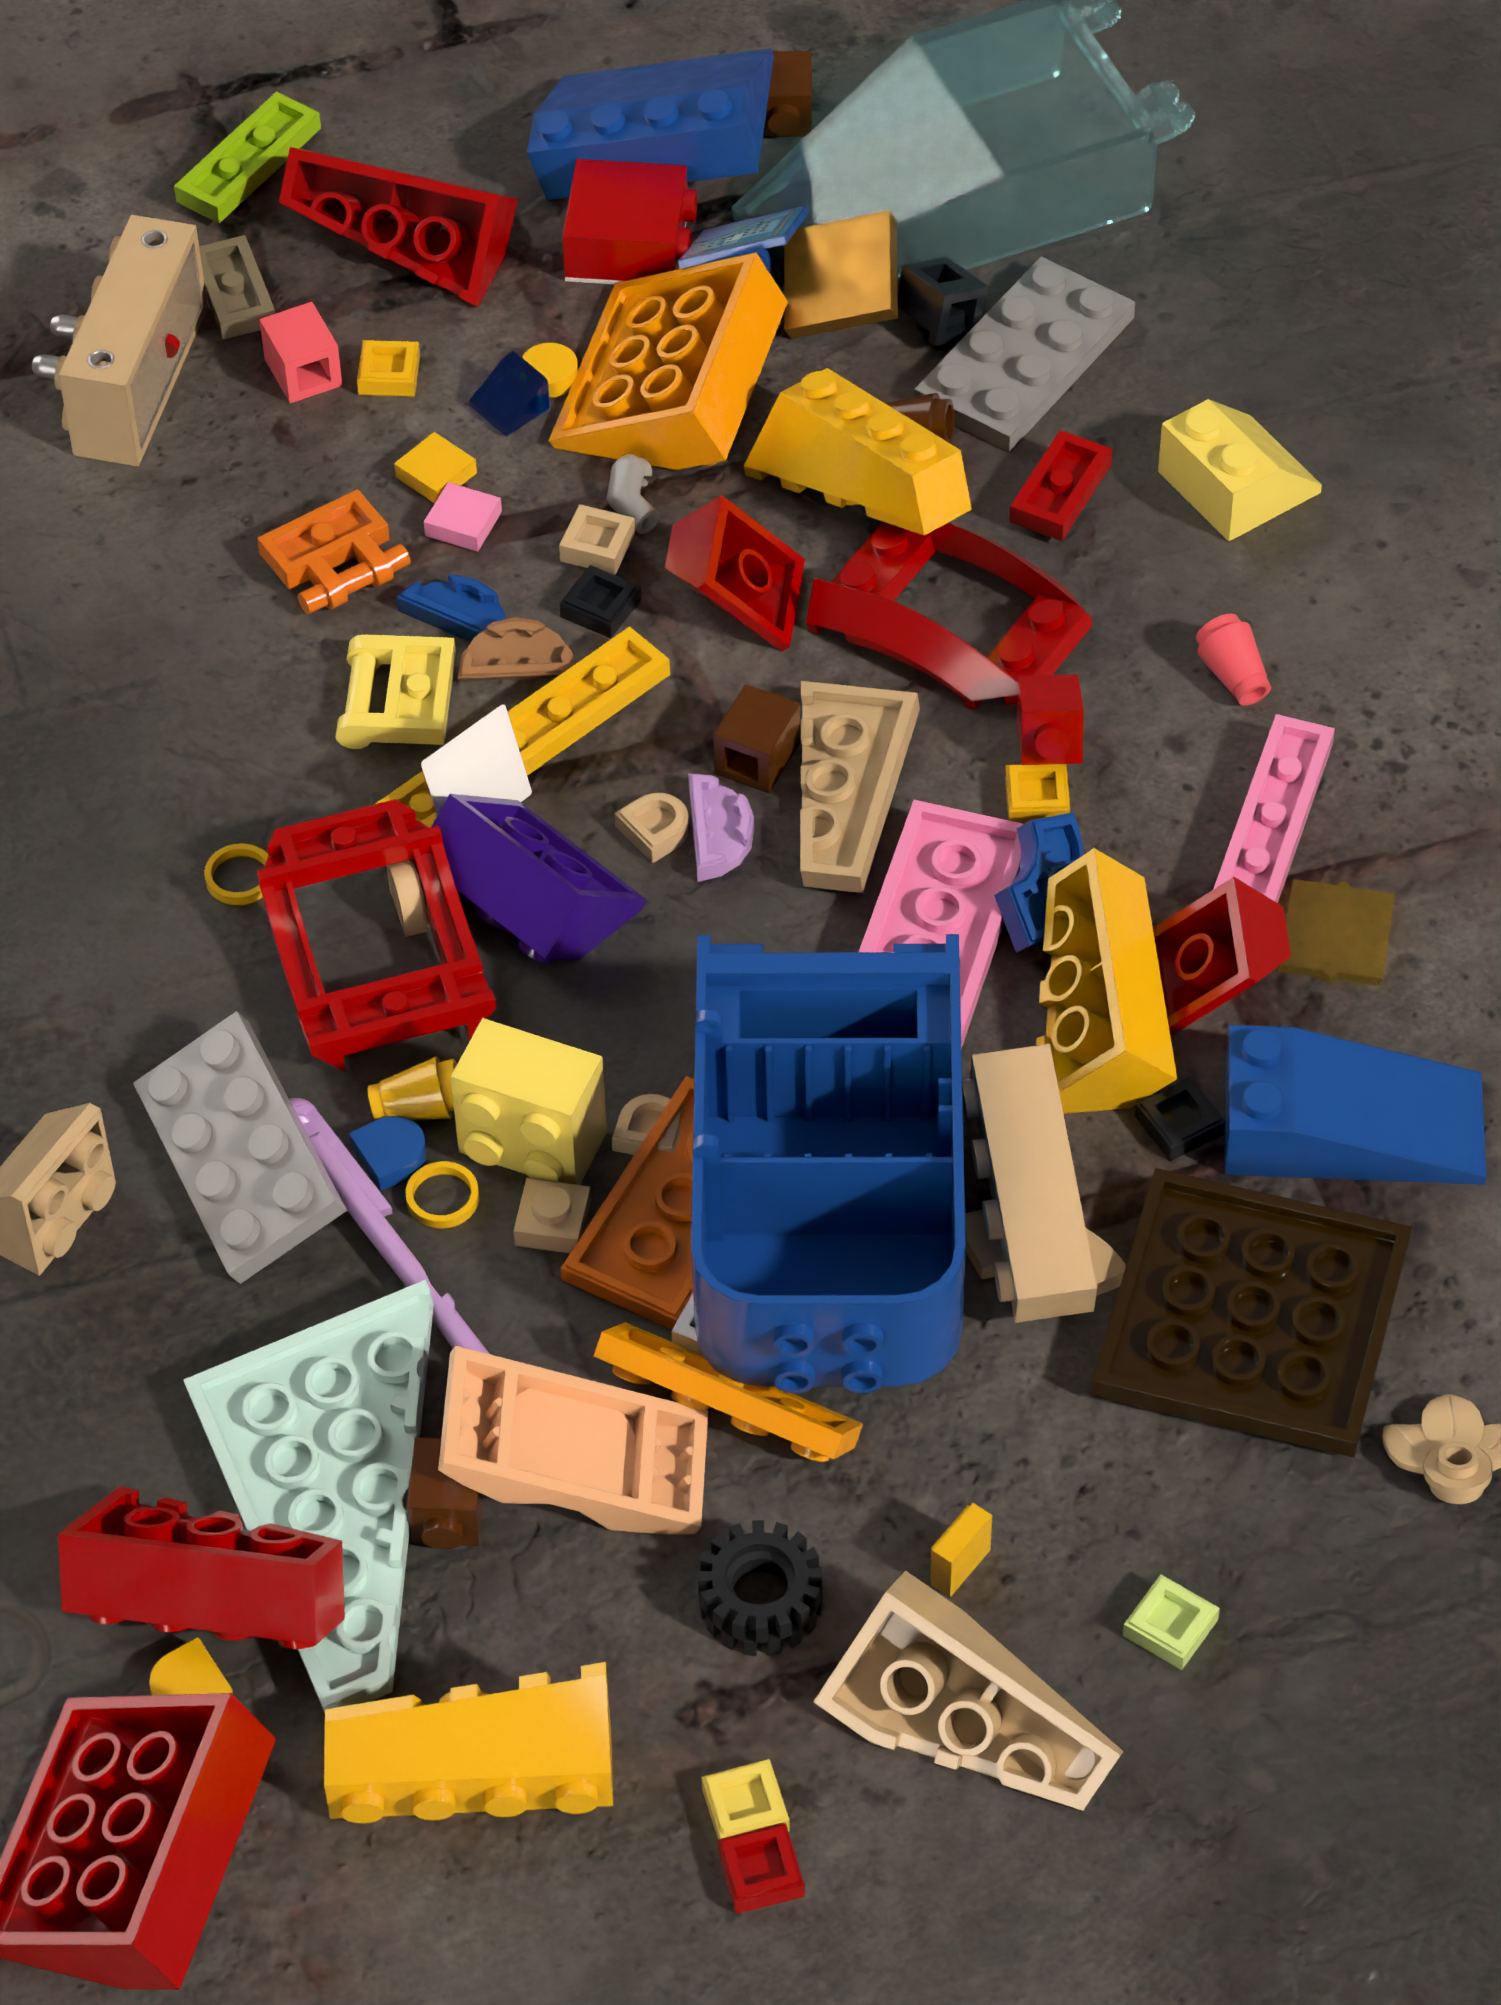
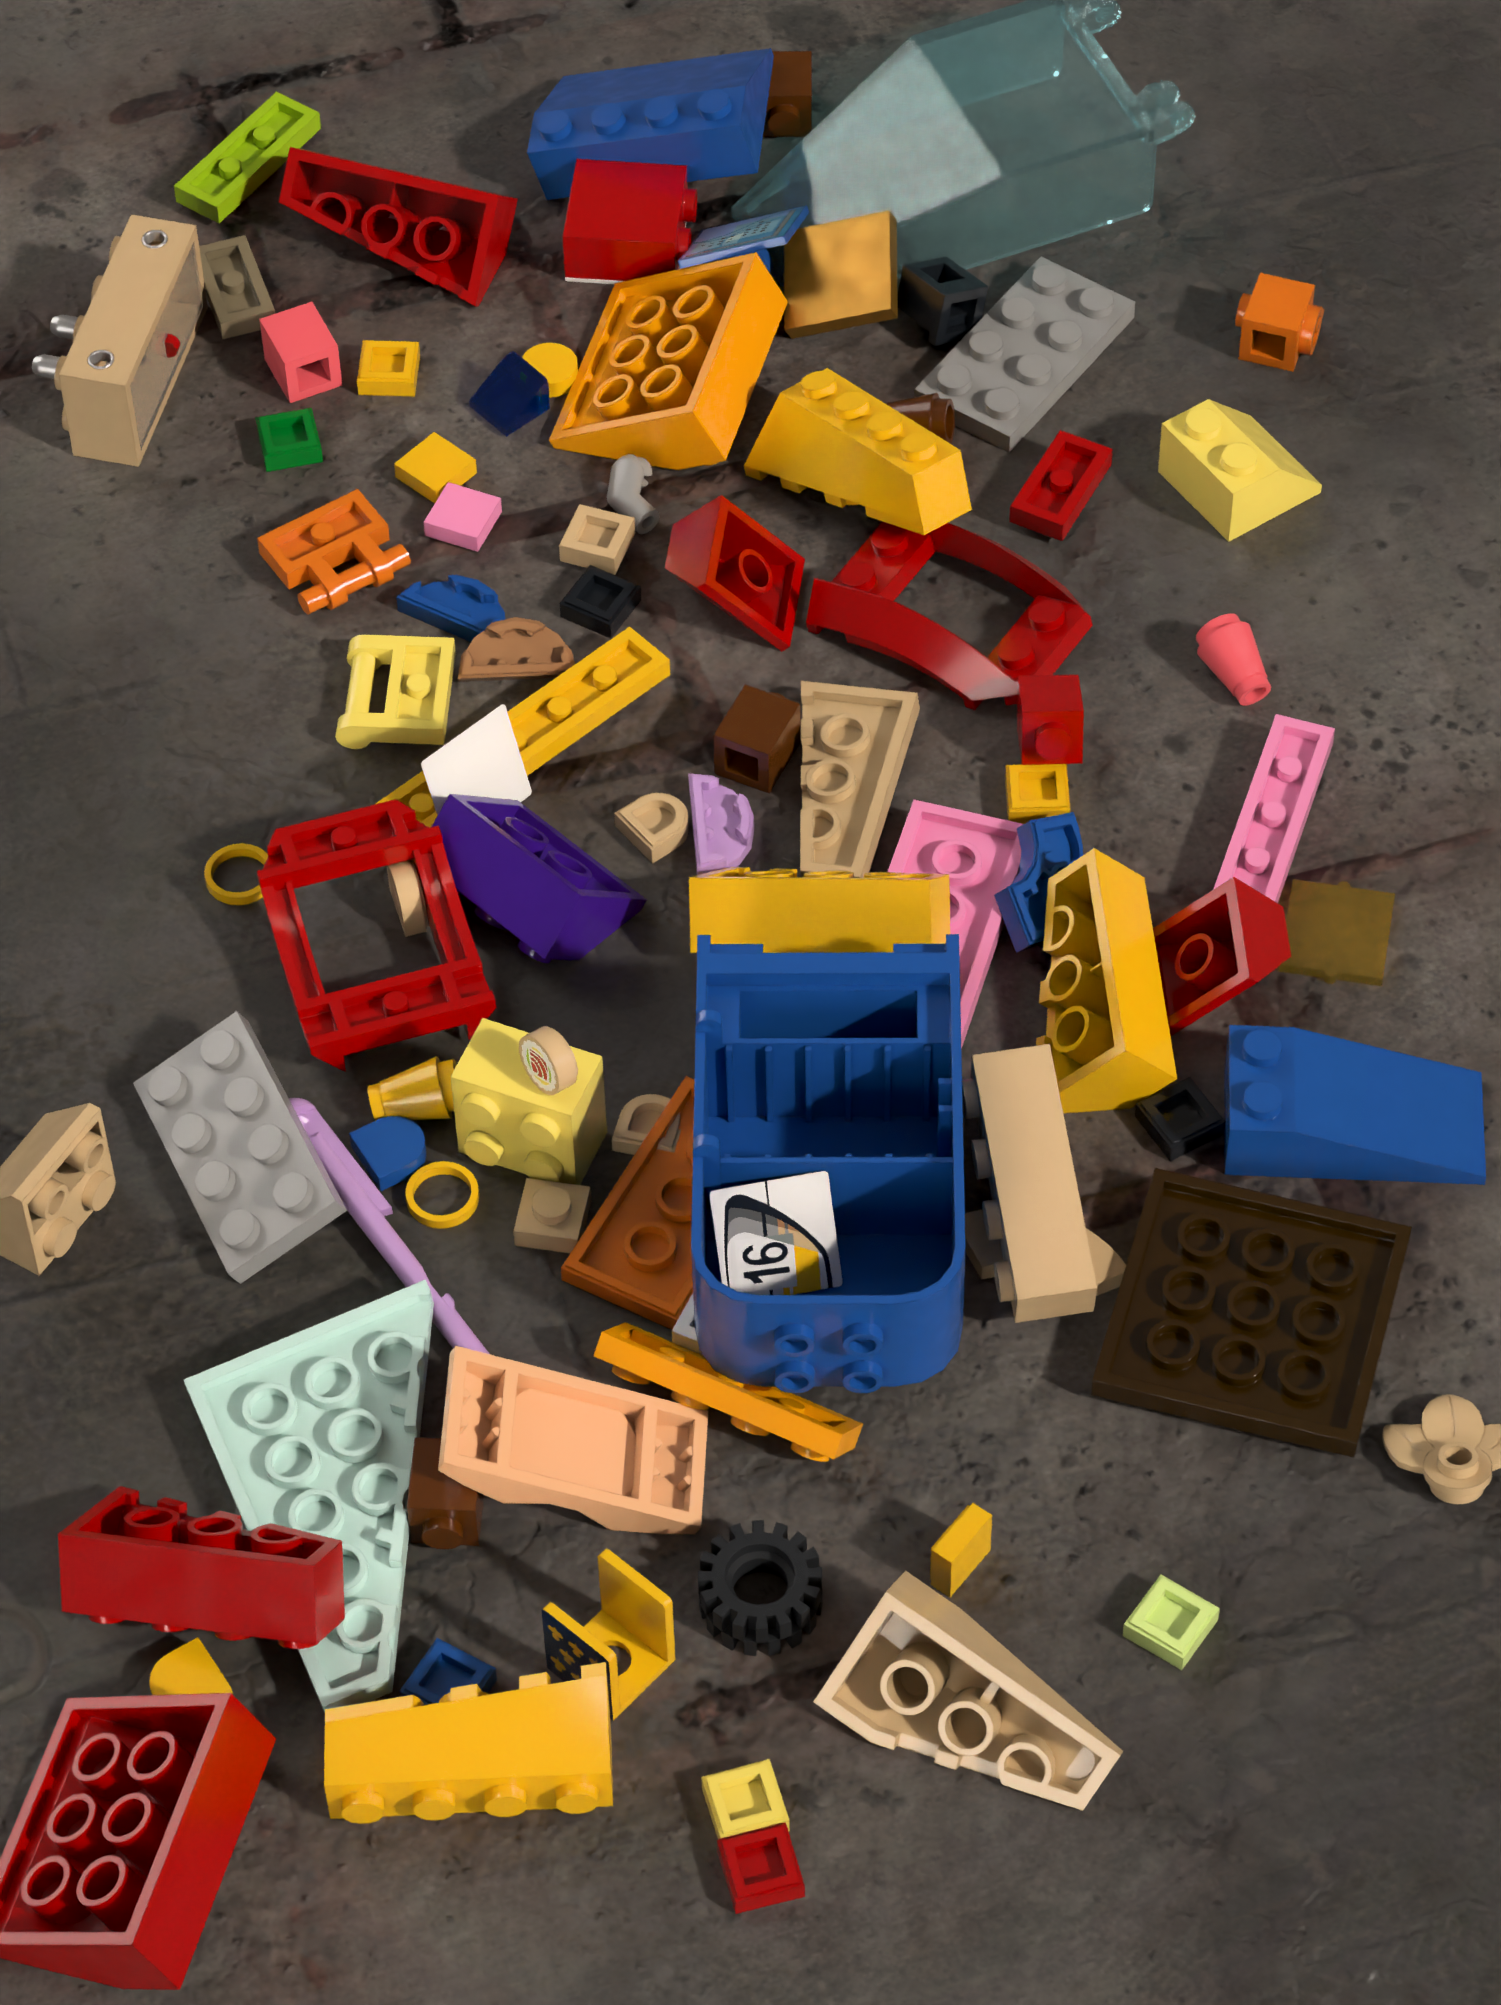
none -> green tile [255,408,323,472]
none -> blue tile [399,1638,497,1705]
none -> tan tile [519,1026,578,1096]
none -> yellow piece [542,1548,676,1721]
none -> yellow wedge [689,867,950,953]
none -> sticker [709,1171,843,1295]
none -> orange brick [1235,273,1324,372]

